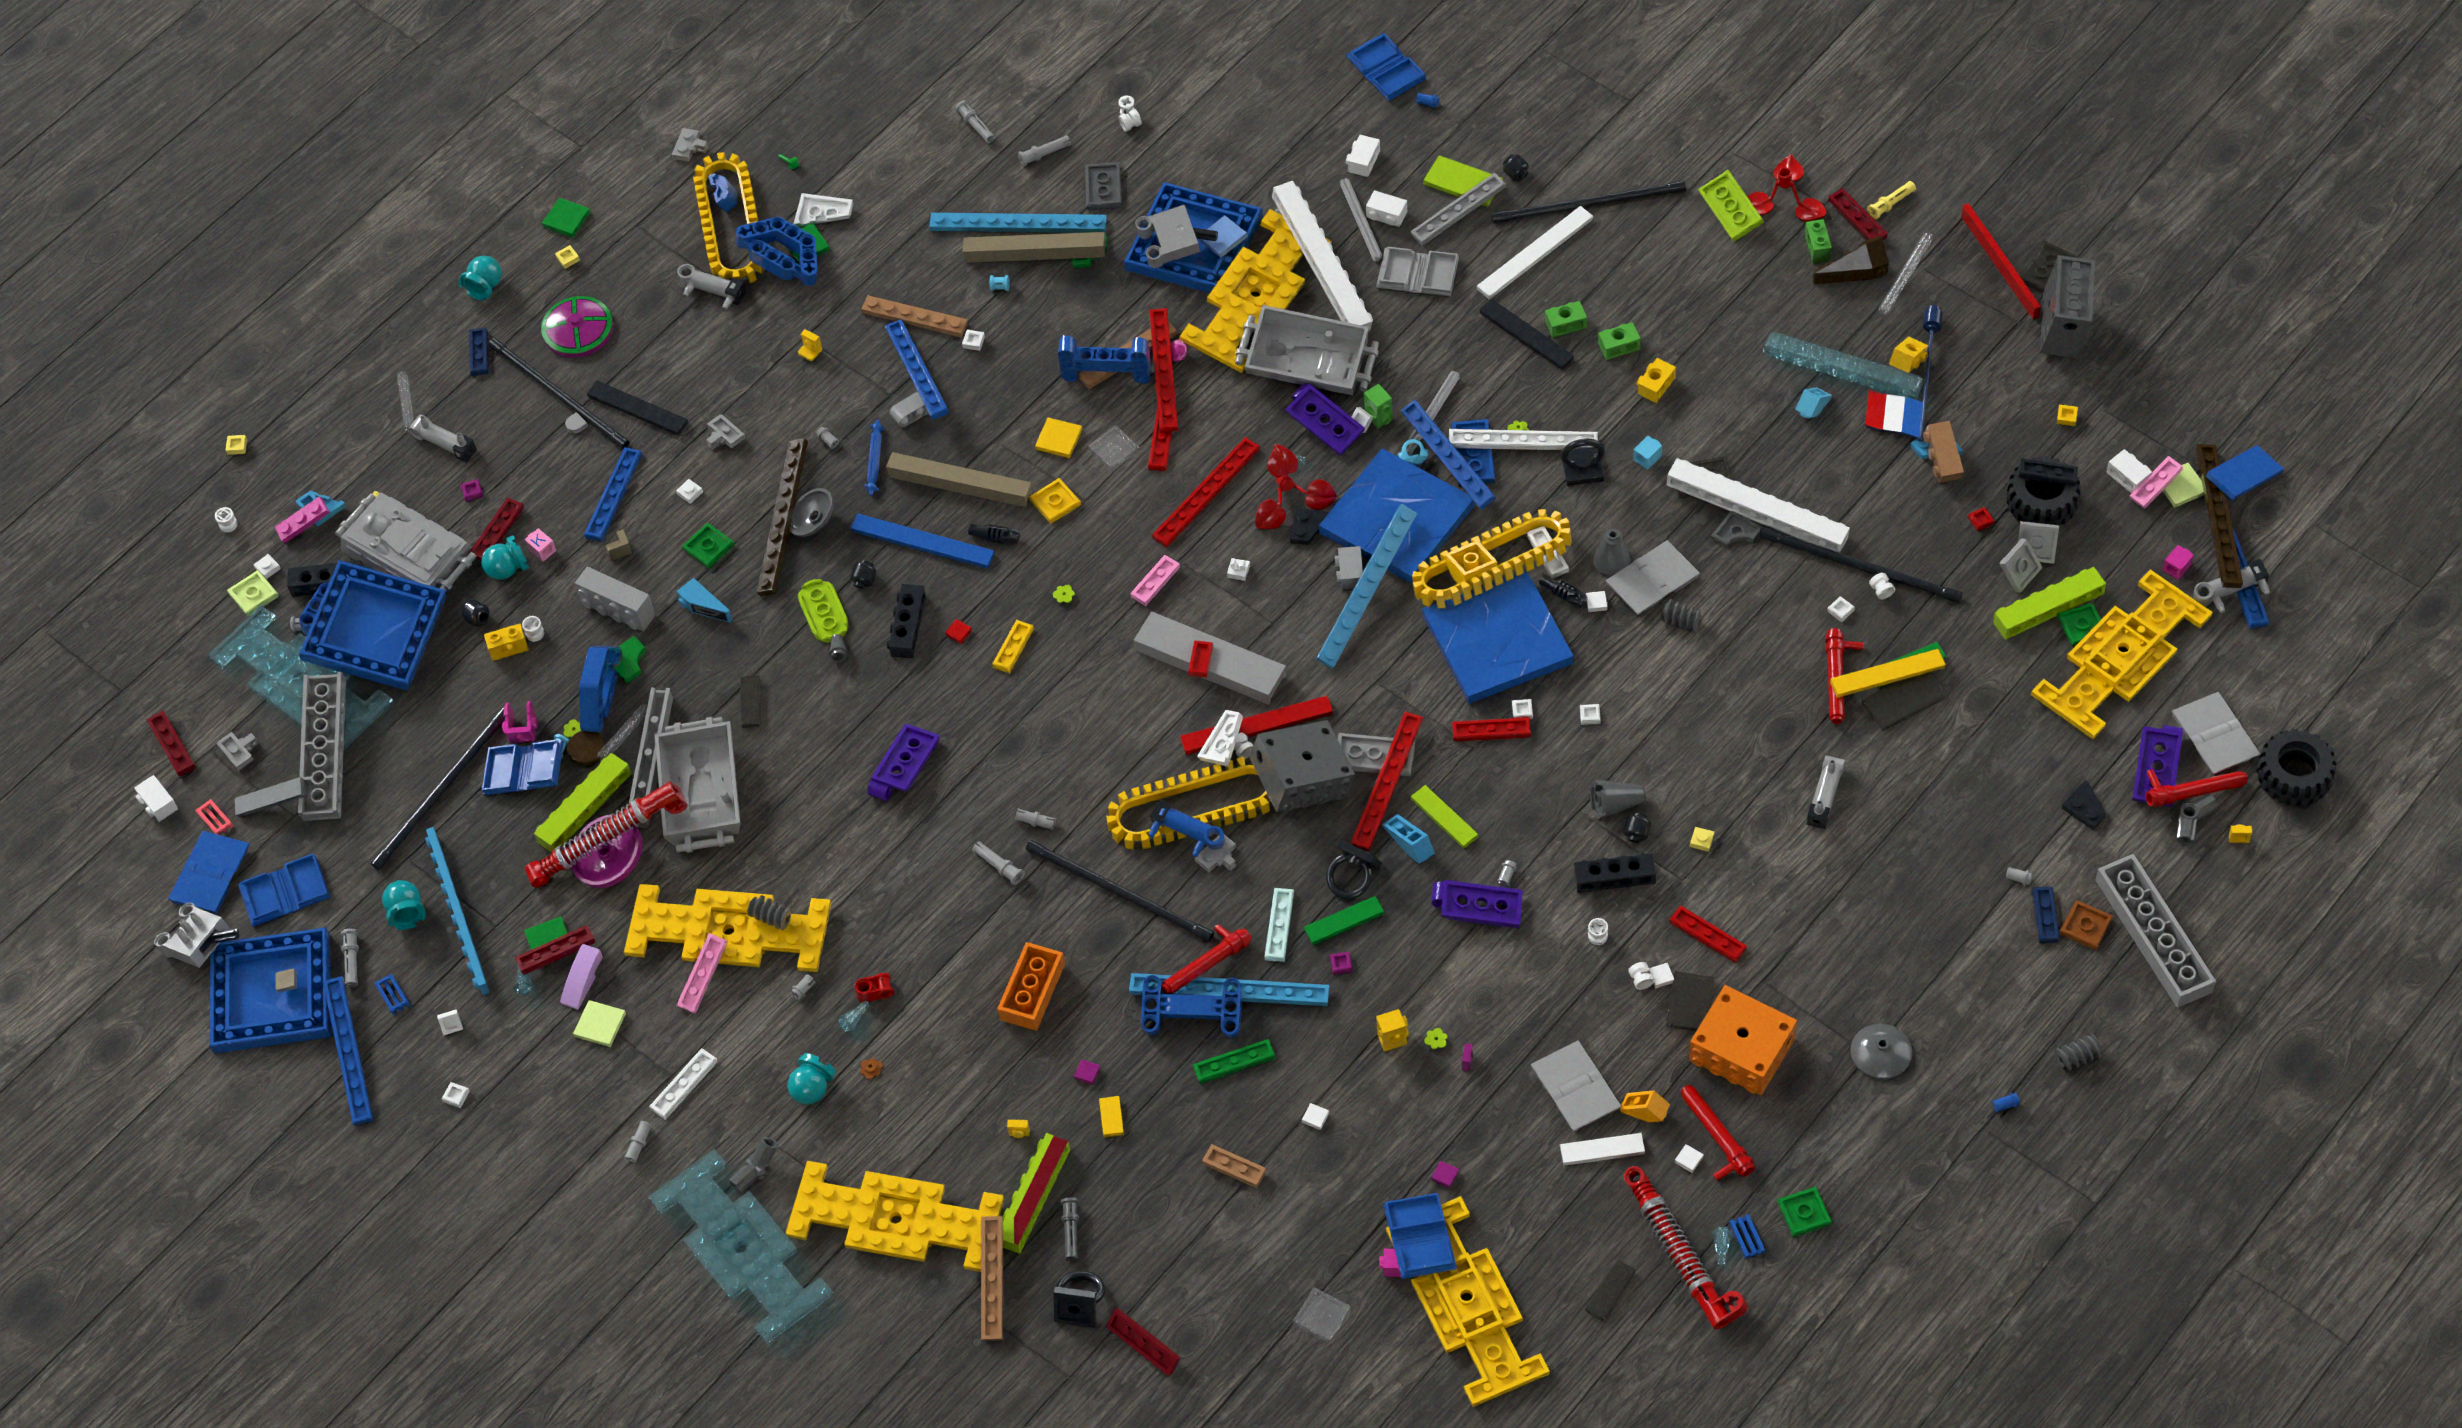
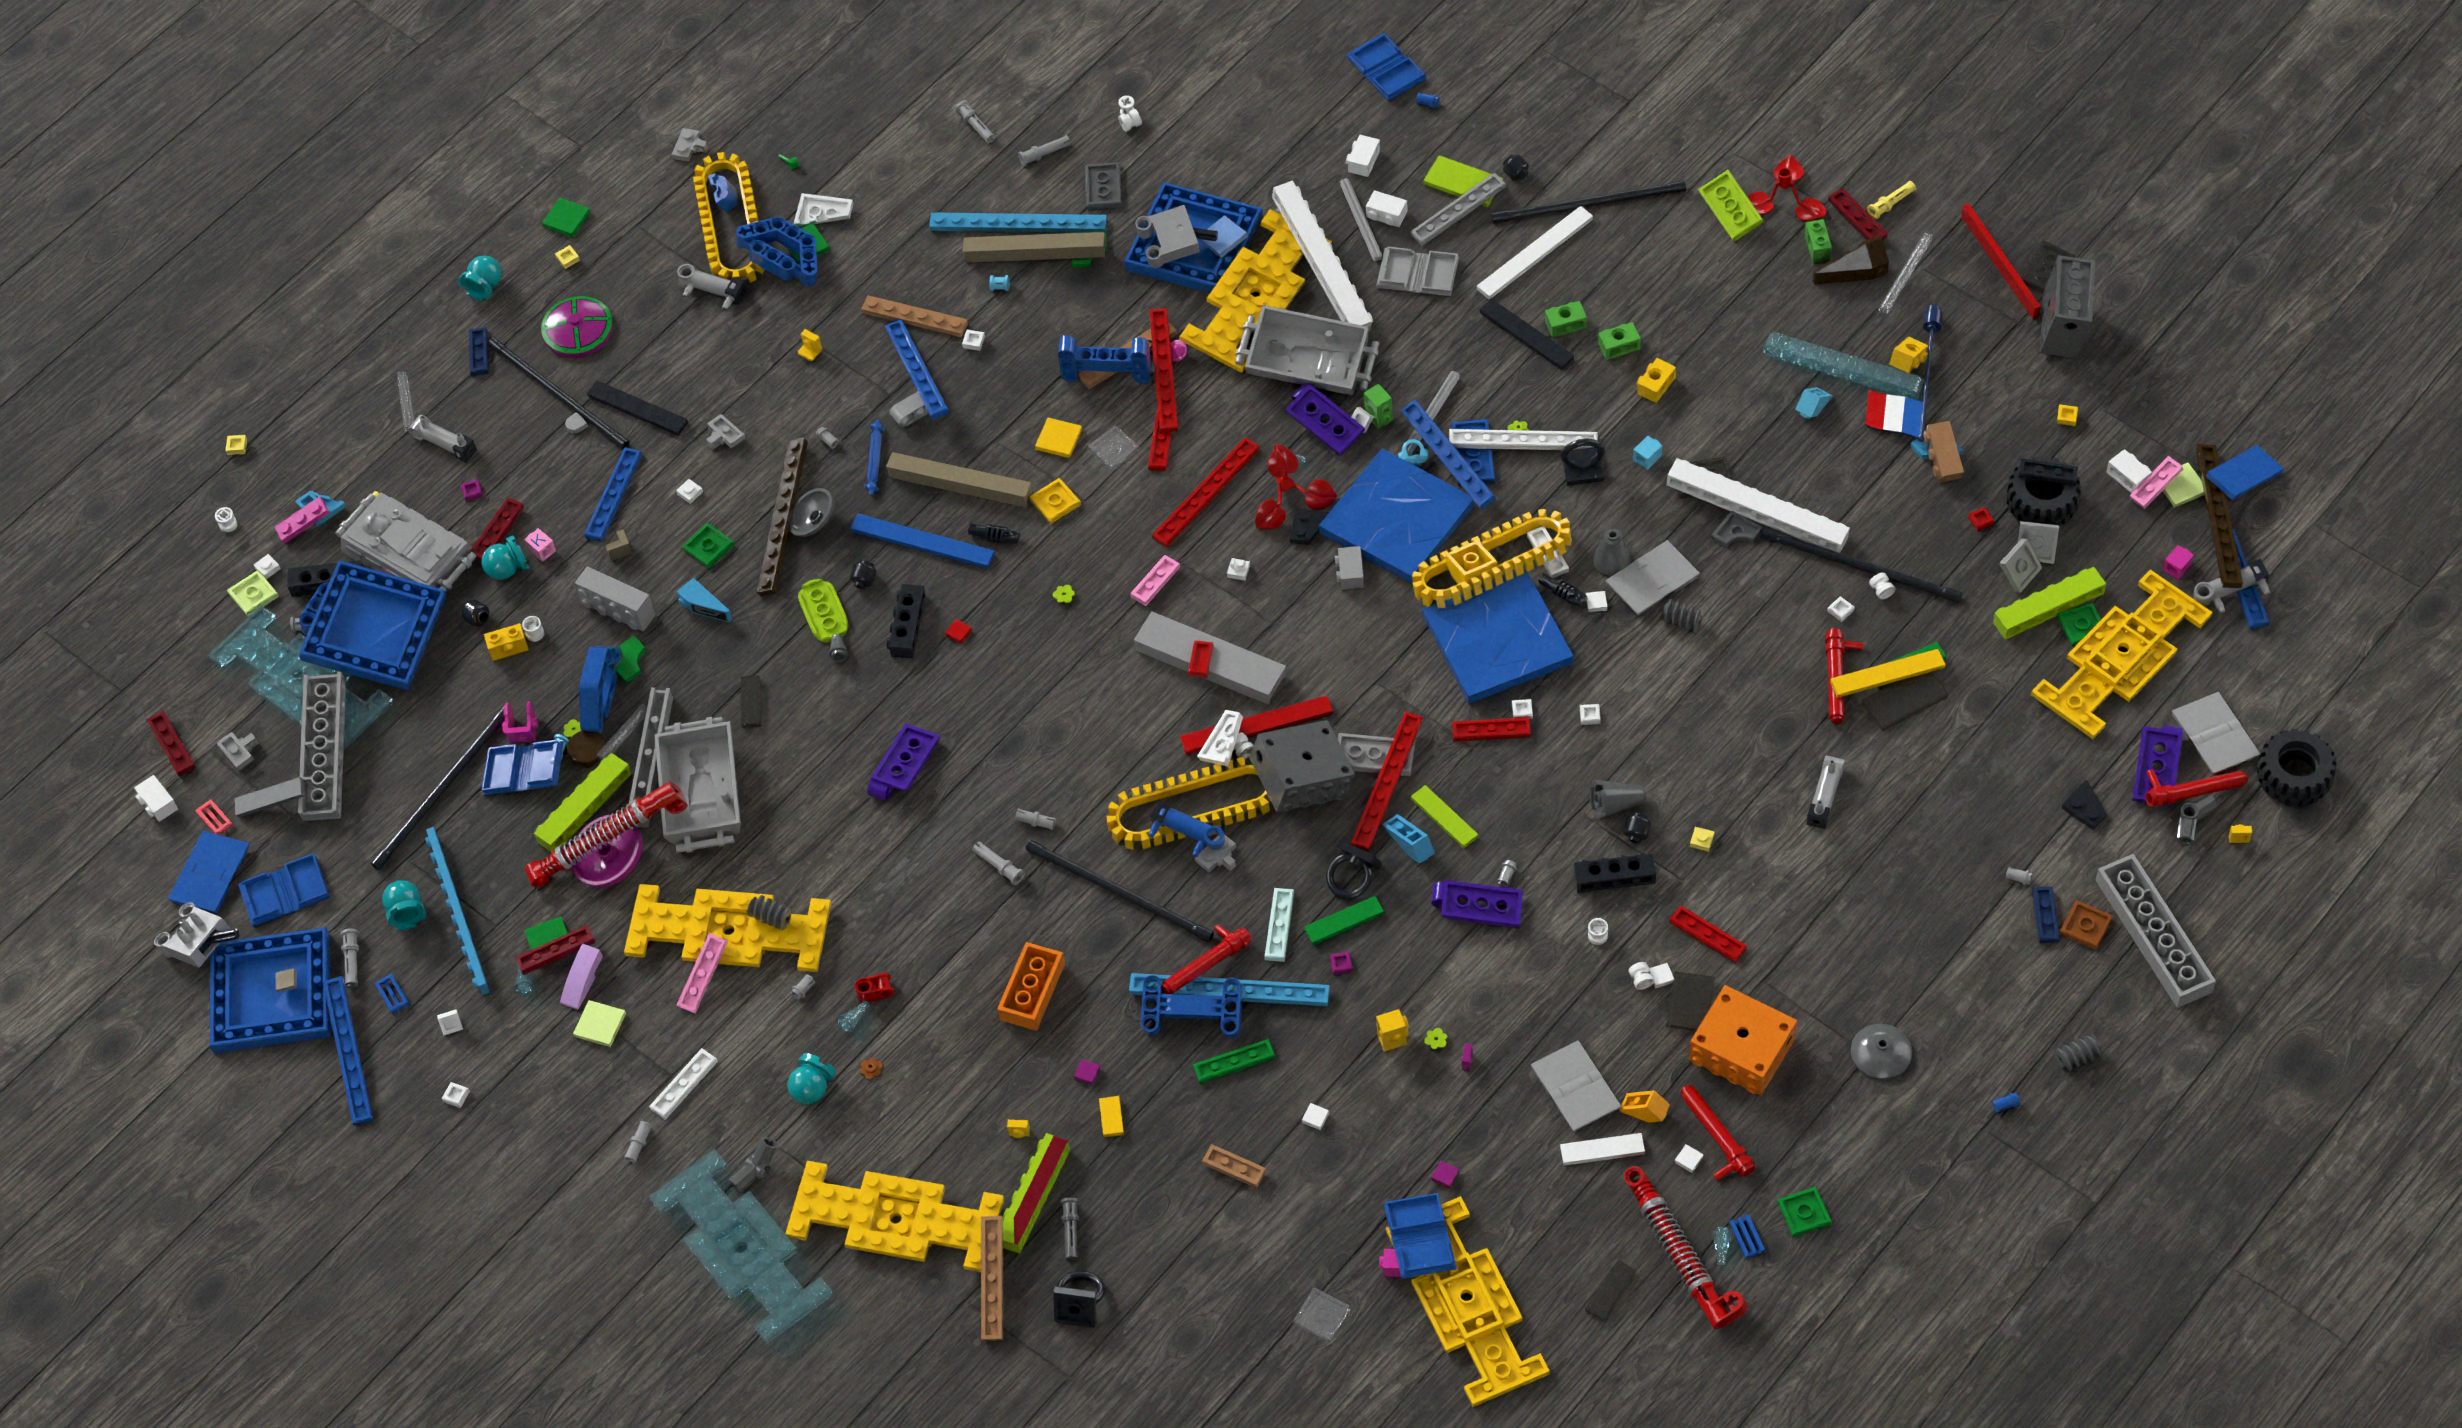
yellow tile [992,620,1034,673] -> none
dark red plate [1106,1308,1181,1376] -> none
dark azure plate [1316,504,1417,669] -> none

